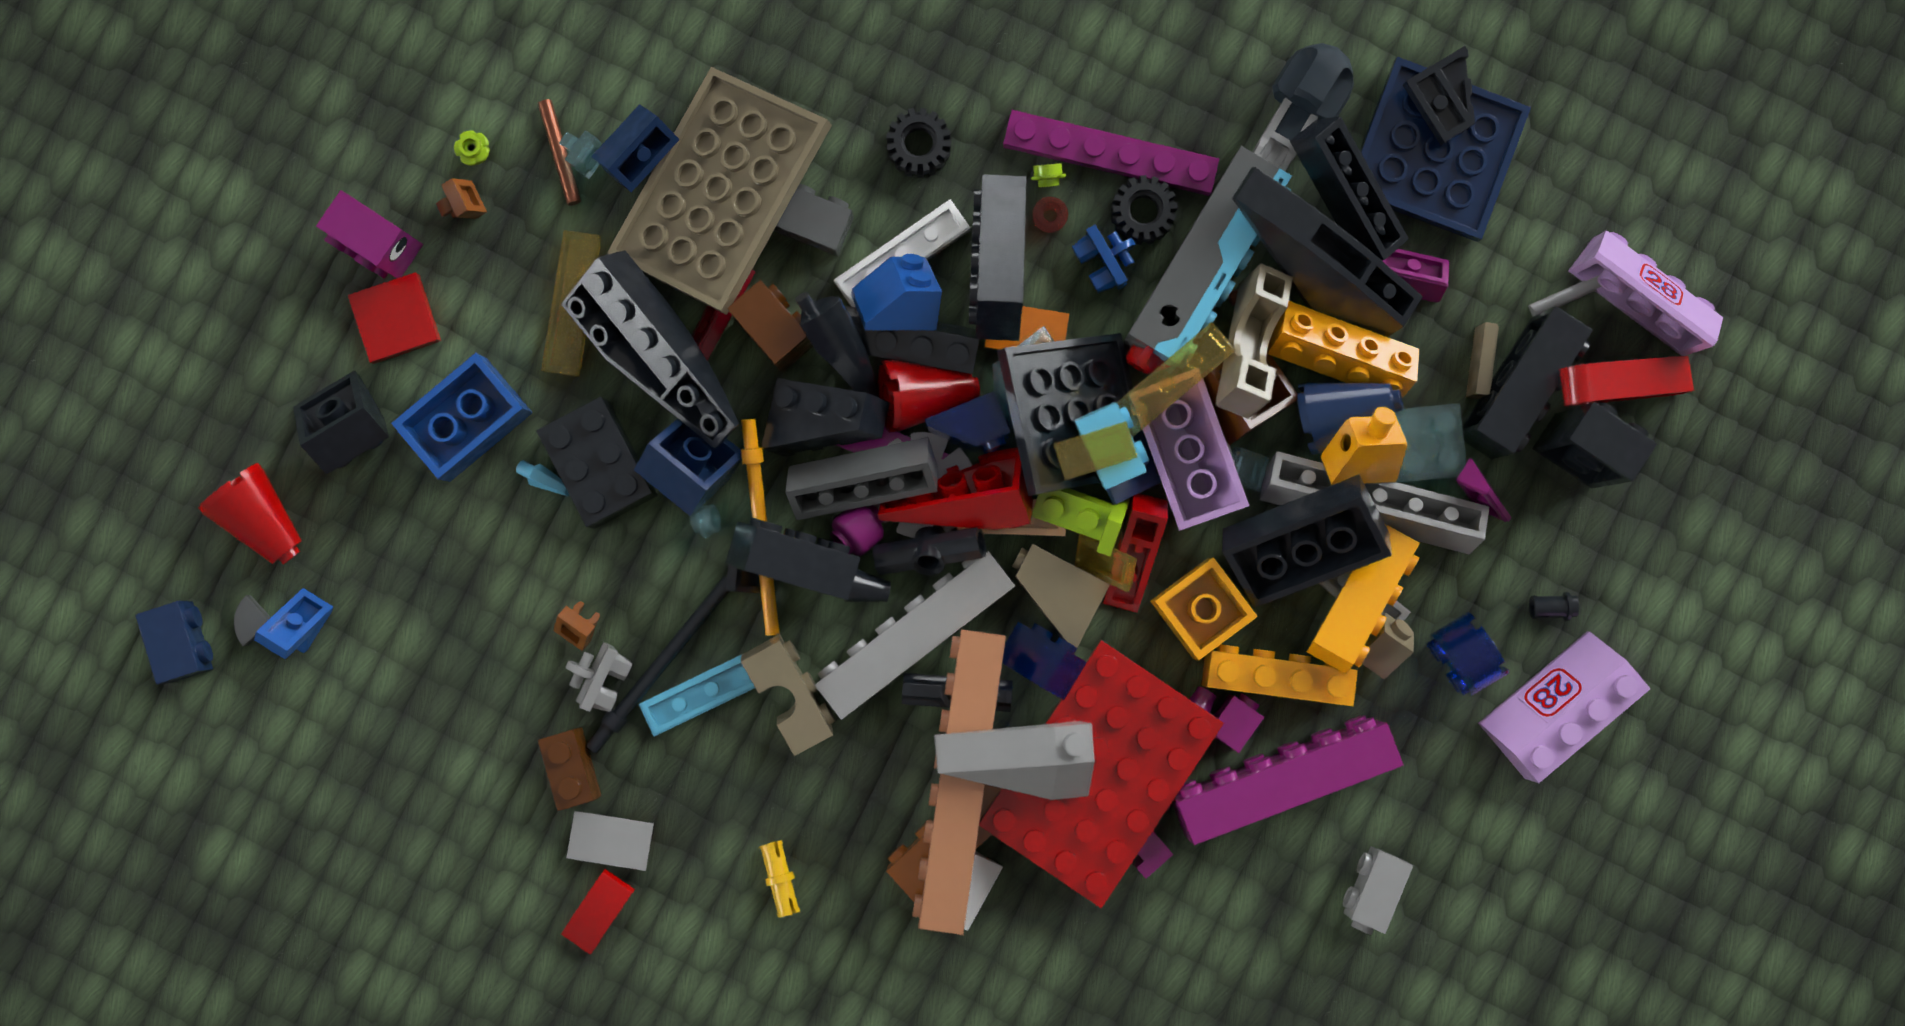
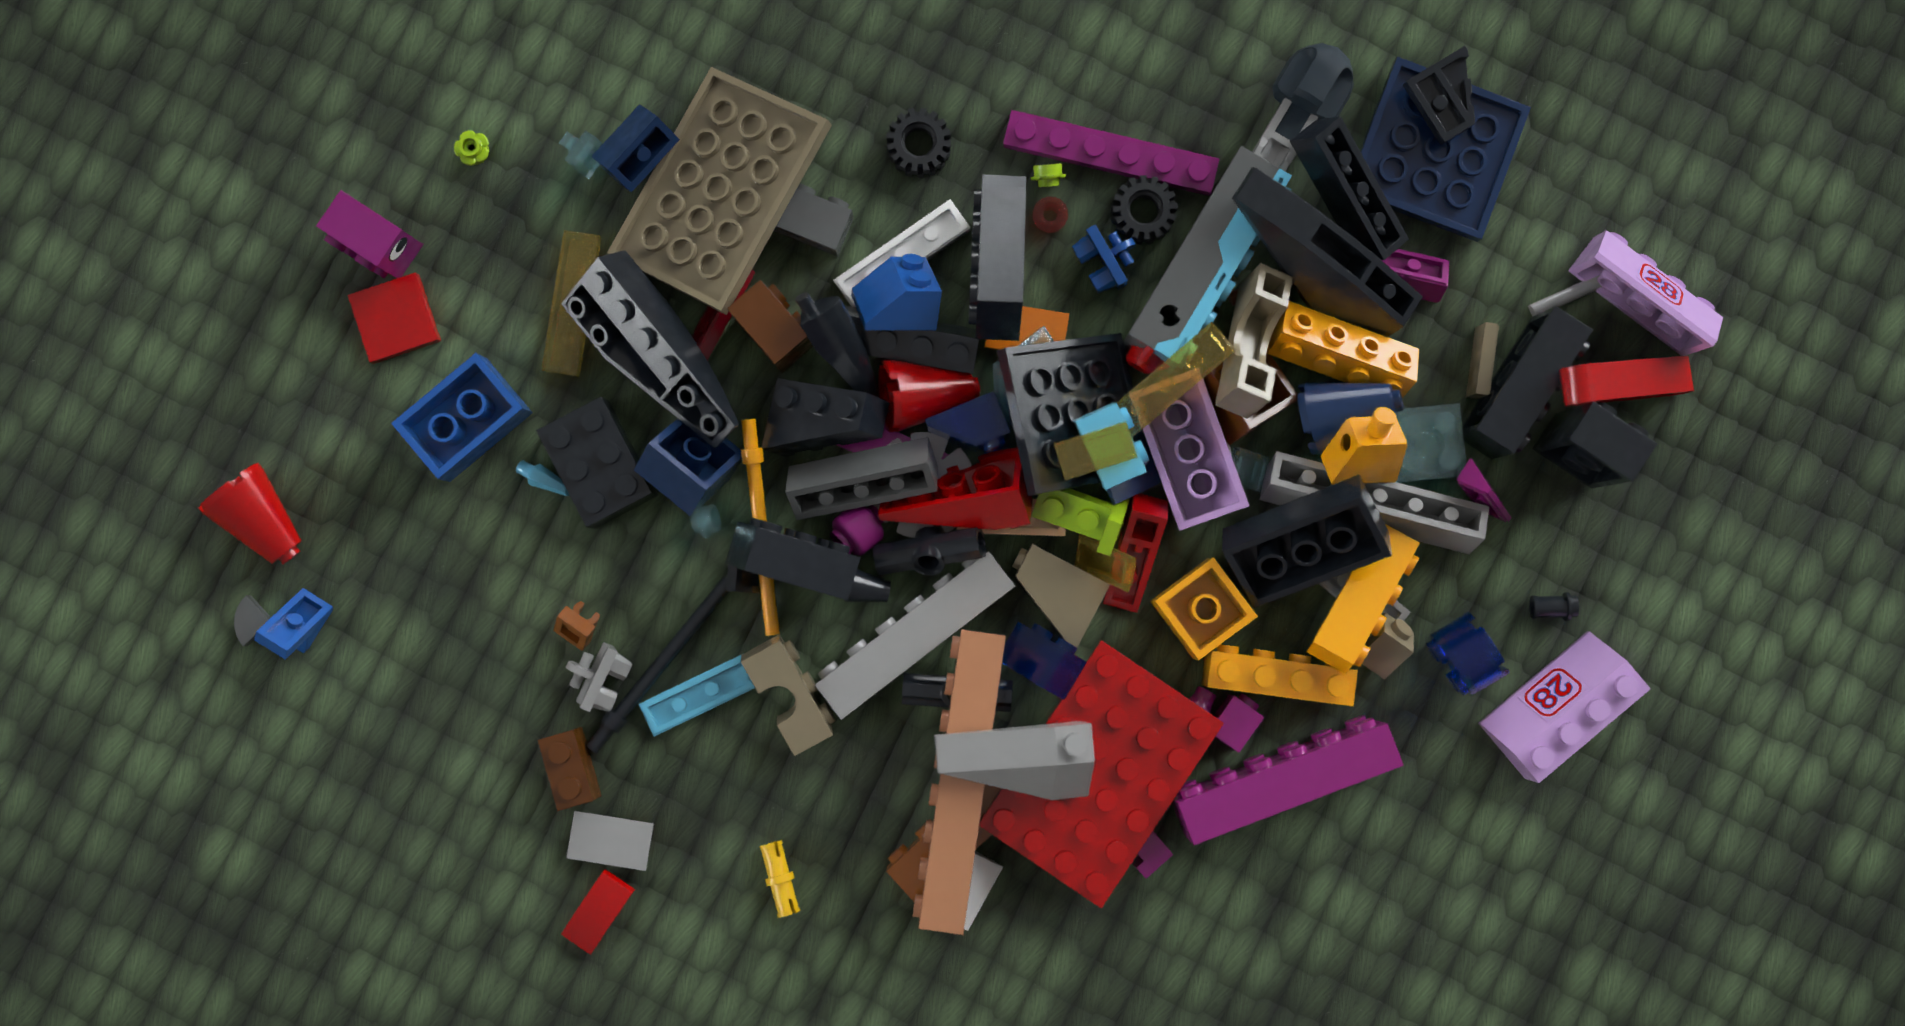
dark blue brick [135,601,213,684] -> none
black slope [293,370,389,474] -> none
dark orange tile [436,178,487,219] -> none
copper bar [538,99,581,206] -> none
light grey brick [1343,846,1413,935] -> none

